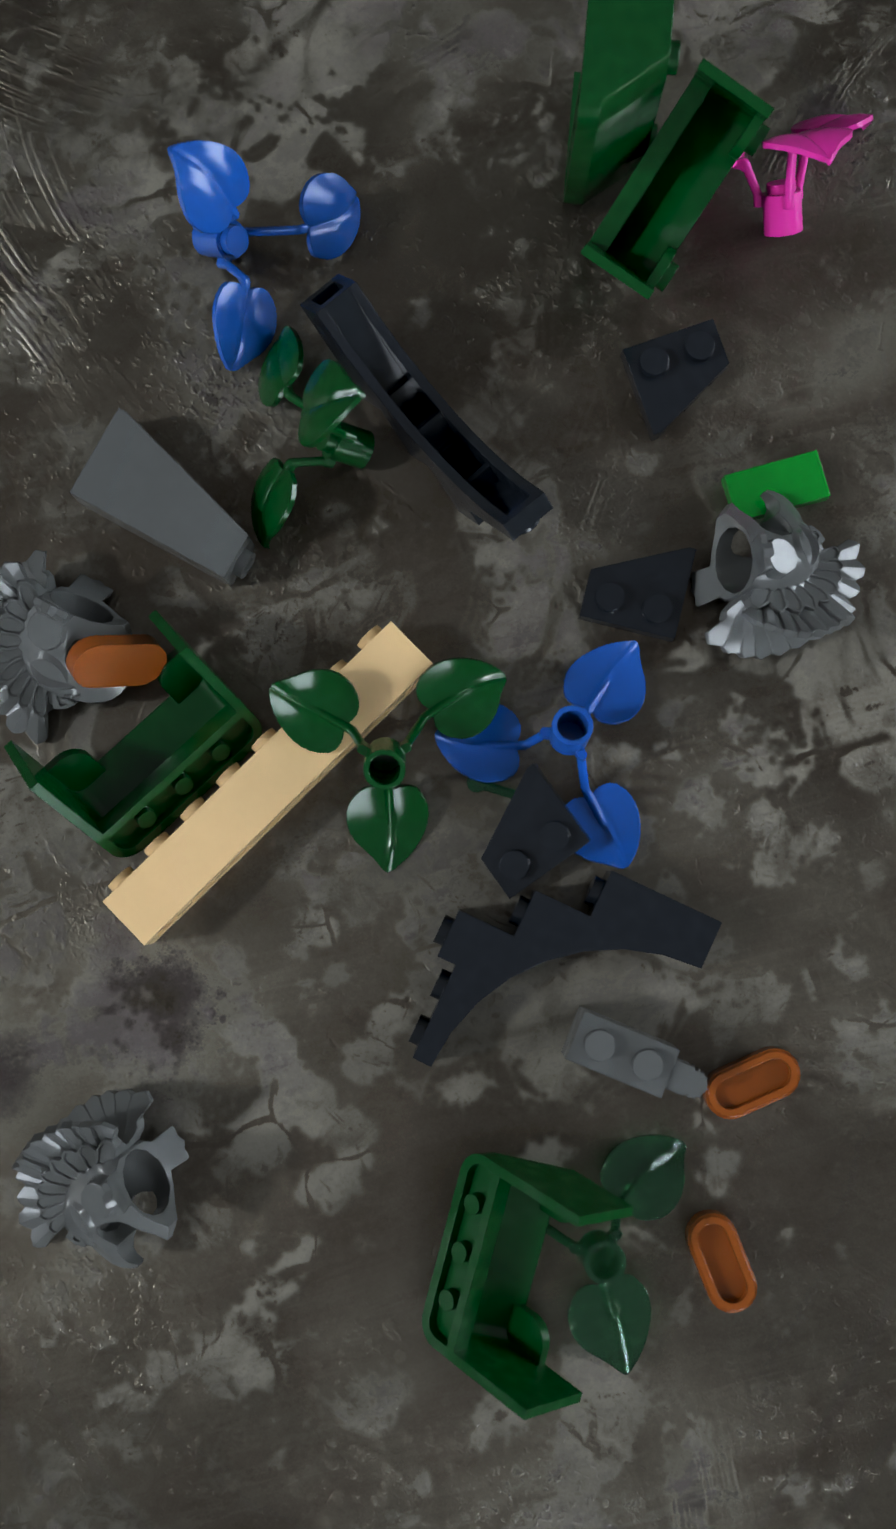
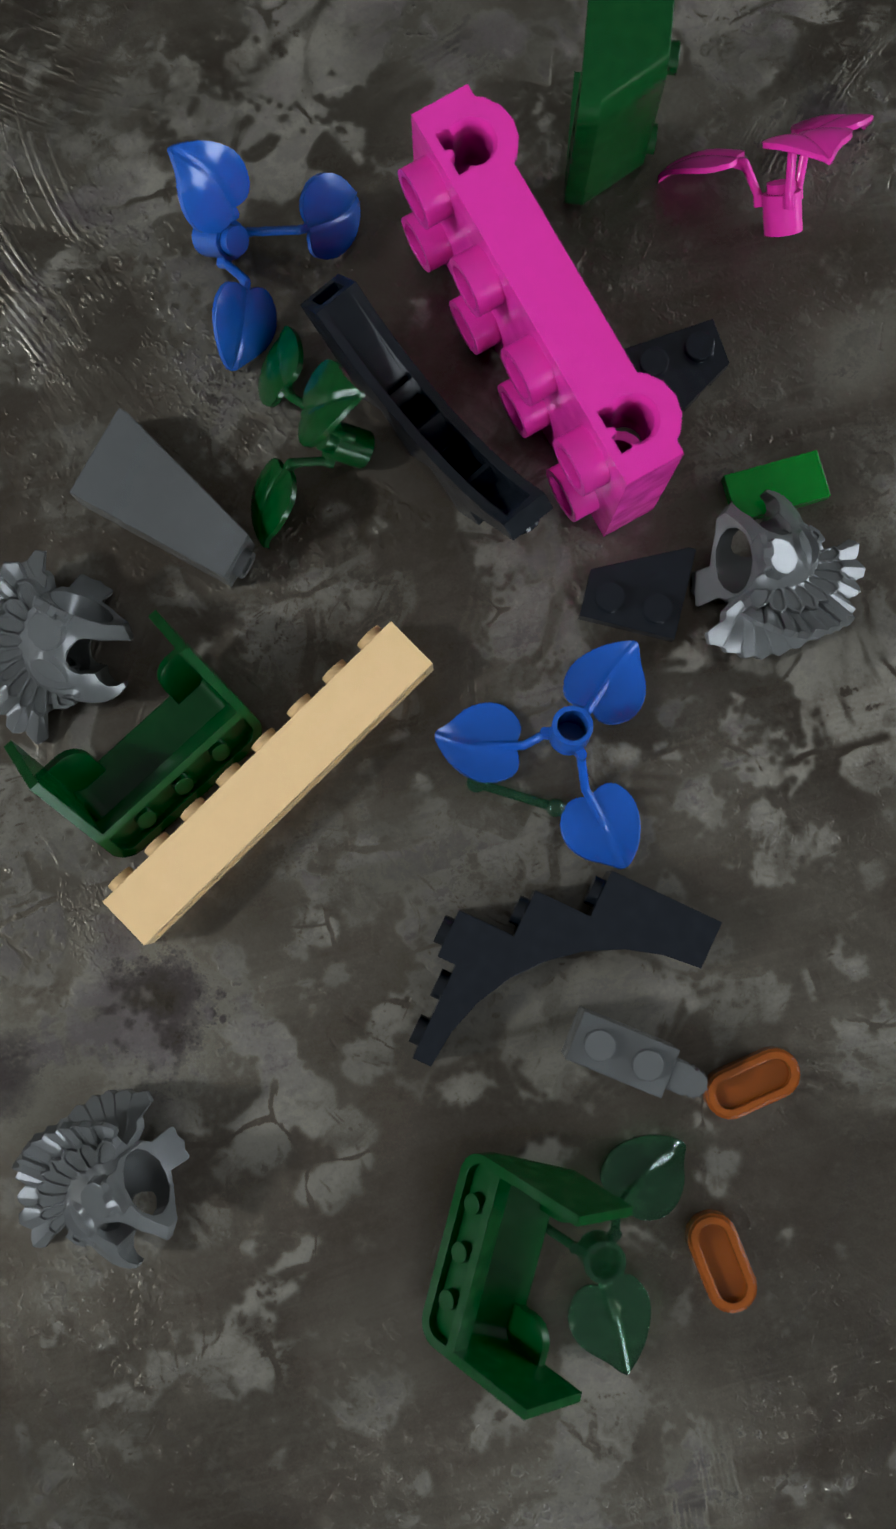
dark orange tile [66,634,167,688] -> none
dark green plant [269,657,507,873] -> none
black wing [481,763,591,899] -> none
dark green windscreen [580,58,775,300] -> none
none -> dark pink piece [398,84,684,537]

